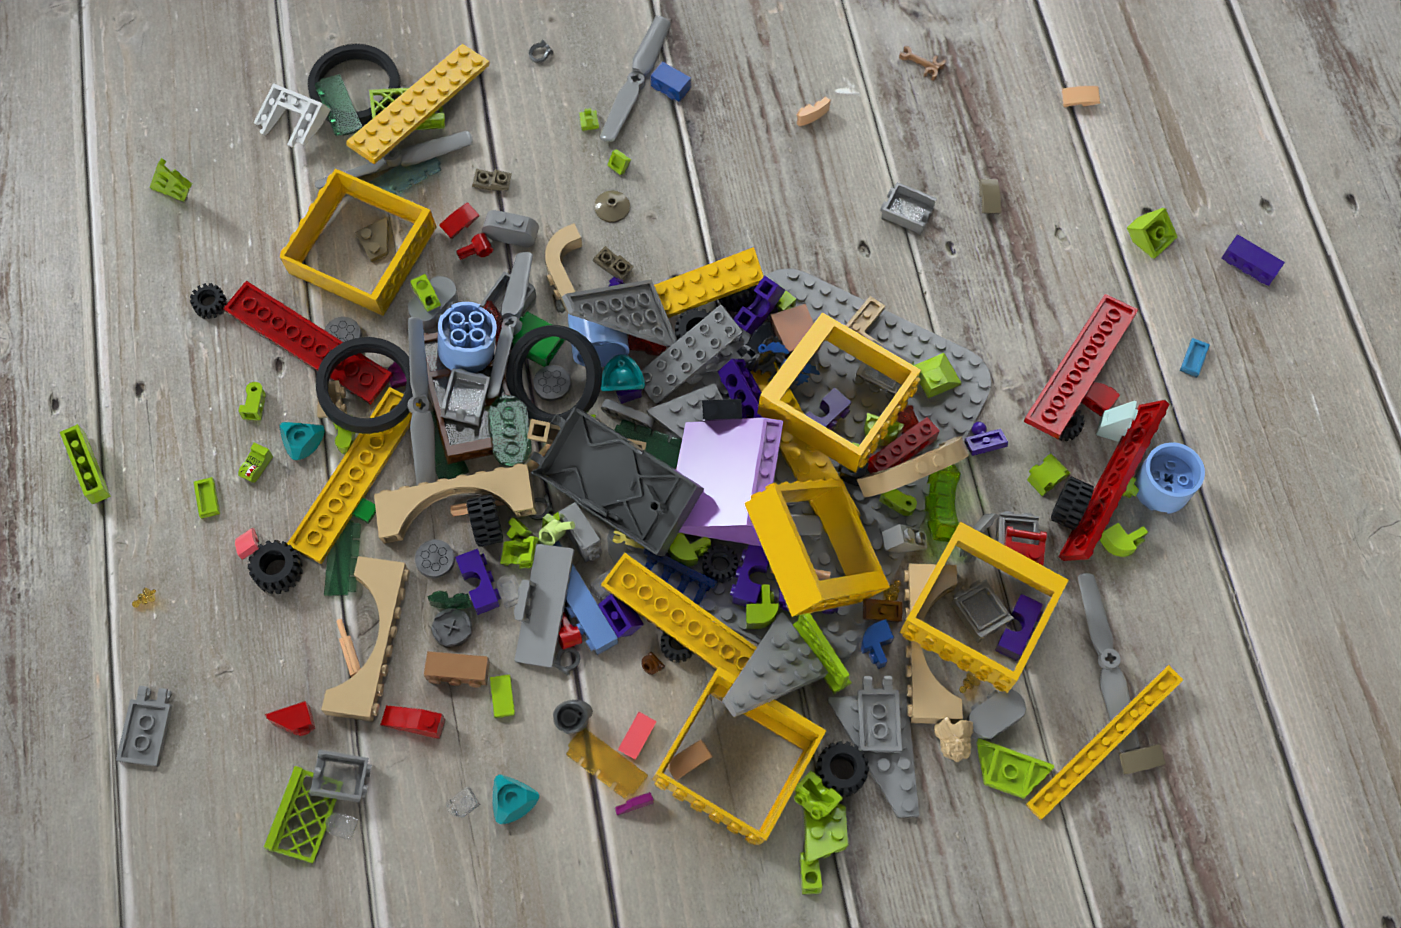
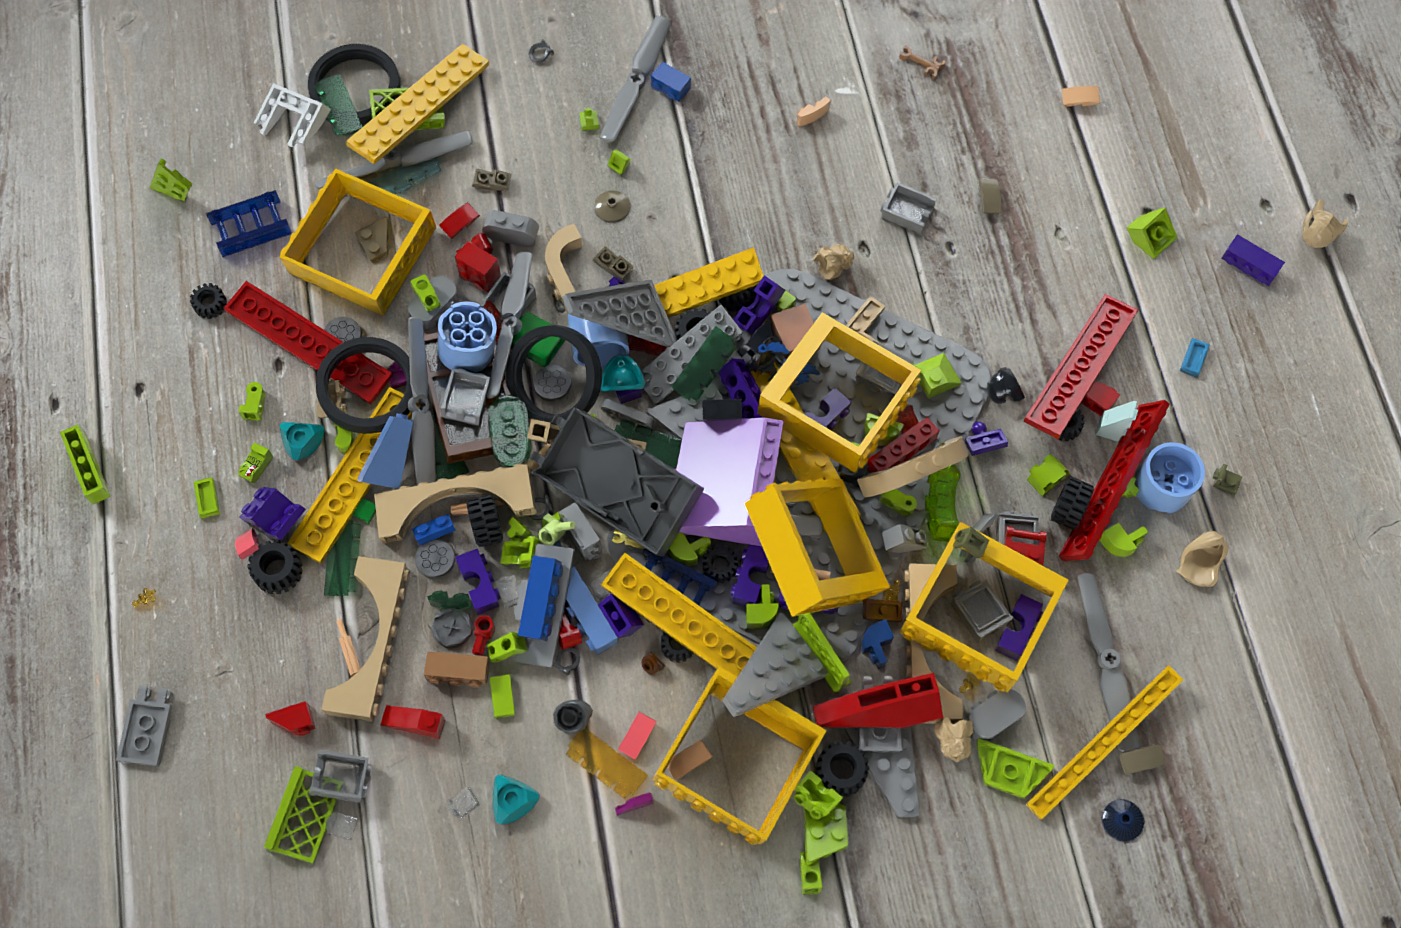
none -> clear blue fence [206,190,292,257]
none -> dark purple bracket [239,487,306,540]
none -> medium blue slope [357,413,413,489]
none -> blue plate [412,514,456,546]
none -> red brick [455,241,501,293]
none -> red axle [472,615,495,656]
none -> lime leg [487,632,528,662]
none -> blue brick [518,556,563,641]
none -> clear green windscreen [671,326,738,402]
none -> red wedge [812,672,944,728]
none -> tan hair [813,244,855,280]
none -> olive bracket [953,527,989,558]
none -> black helmet [987,367,1025,404]
none -> dish [1102,799,1144,841]
none -> tan piece [1176,531,1229,587]
none -> olive bracket [1212,464,1242,495]
none -> tan hair [1302,199,1349,248]

